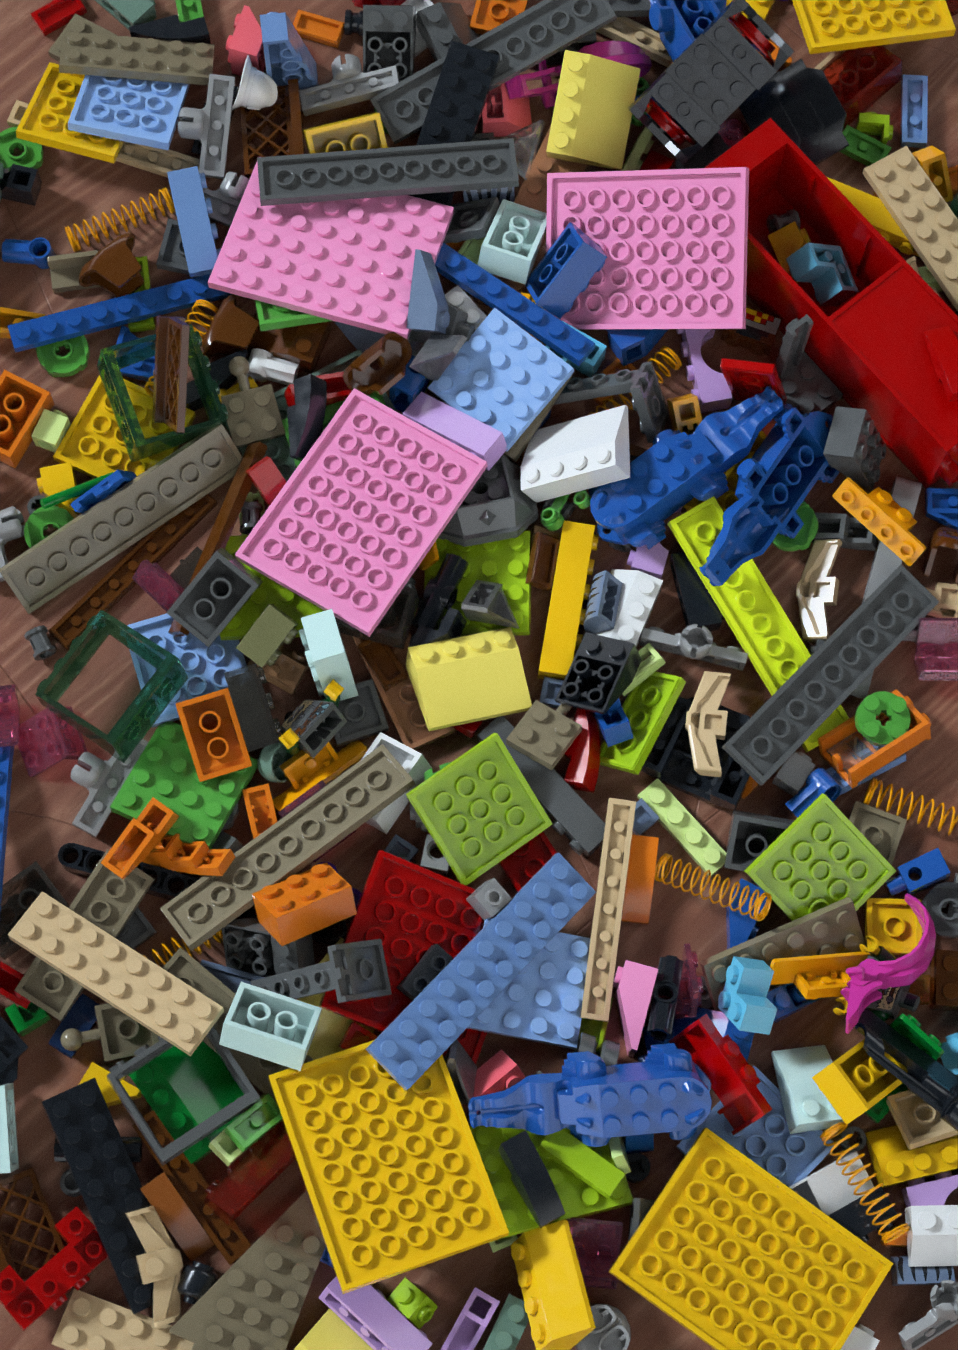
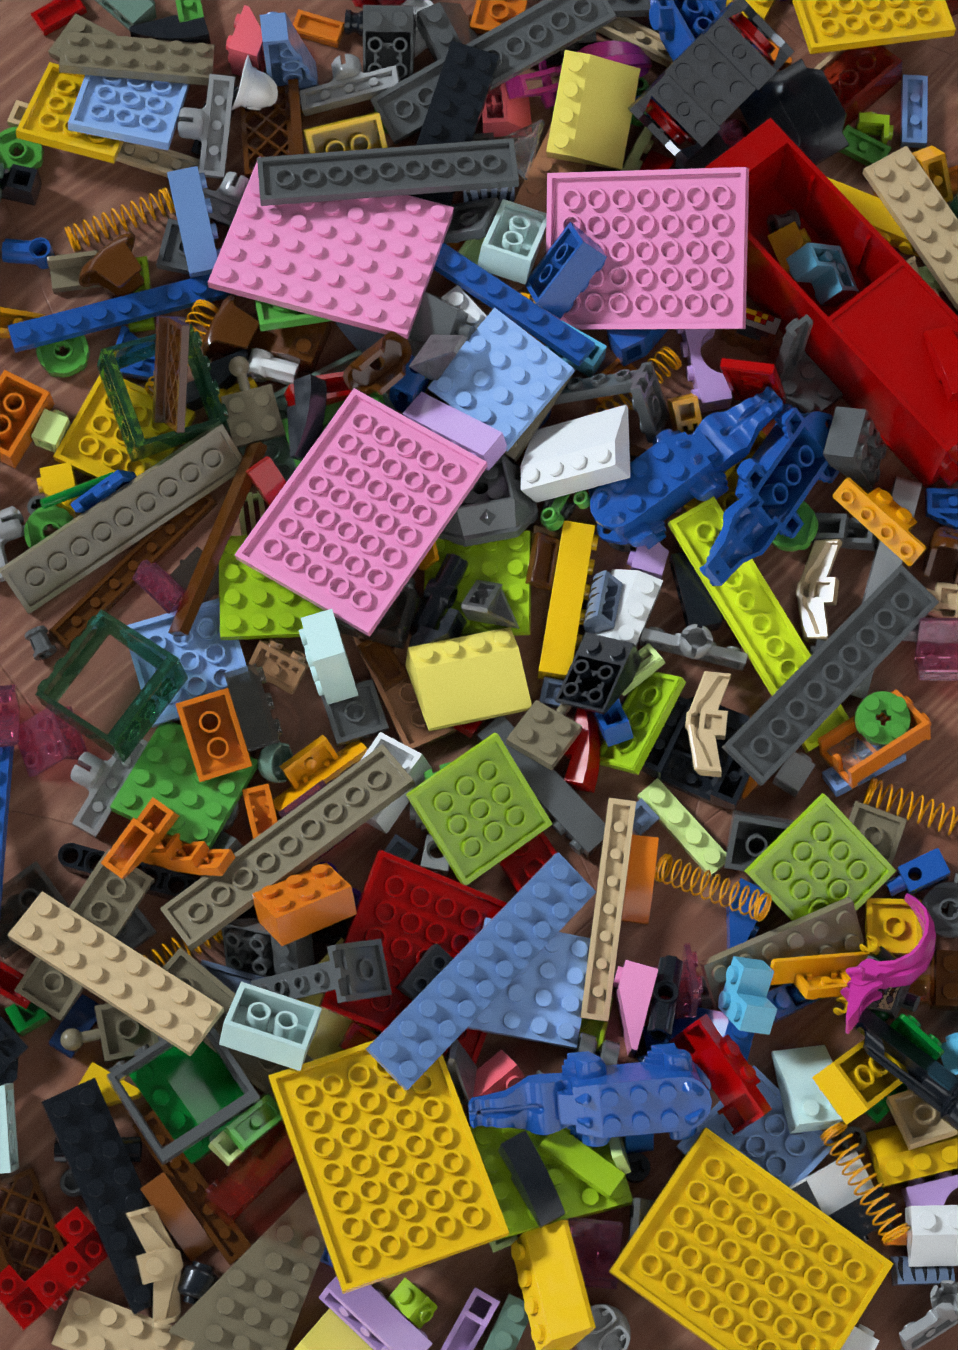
dark grey slope [167,547,264,647] -> none
olive brick [236,604,299,668] -> none
dark grey bush [240,502,263,535] -> none
torso [278,679,347,758] -> none
sand blue slope [406,249,450,334] -> none
light grey brick [466,878,512,920] -> none
blue piece [785,768,842,818] -> none

